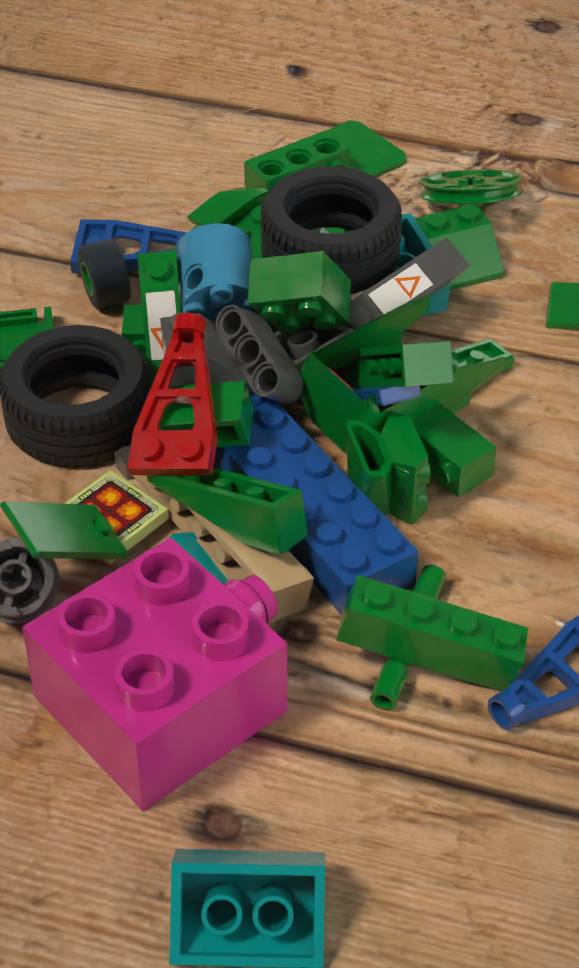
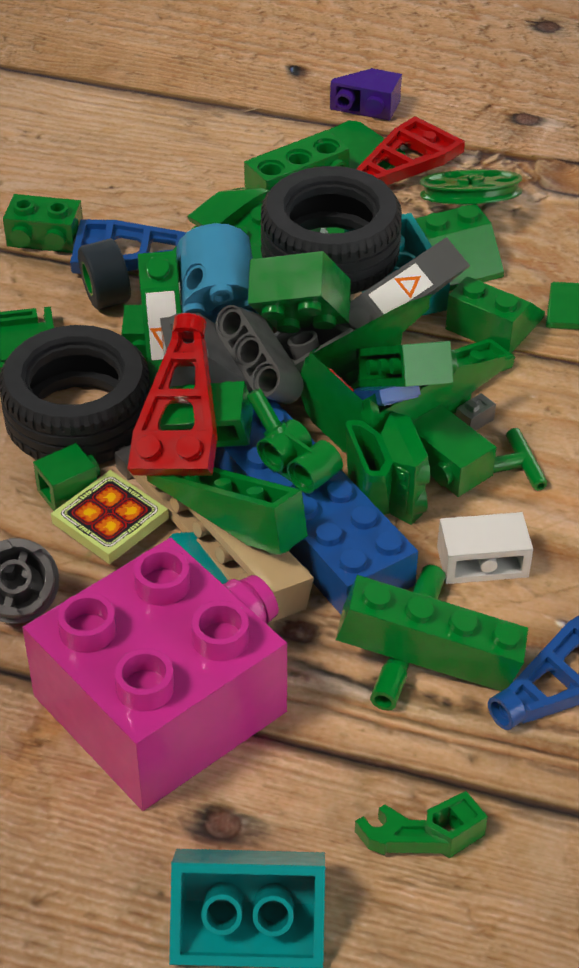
green container [0,501,128,559] -> none
none -> green brick [3,194,83,253]
none -> green brick [33,443,101,511]
none -> green beam [247,388,343,494]
none -> dark purple slope [330,68,402,121]
none -> green piece [355,791,488,858]
none -> red plate [357,116,465,185]
none -> white brick [437,512,533,584]
none -> green slope [445,276,545,353]
none -> flat silver piece [456,393,496,431]
none -> green piece [493,428,548,490]

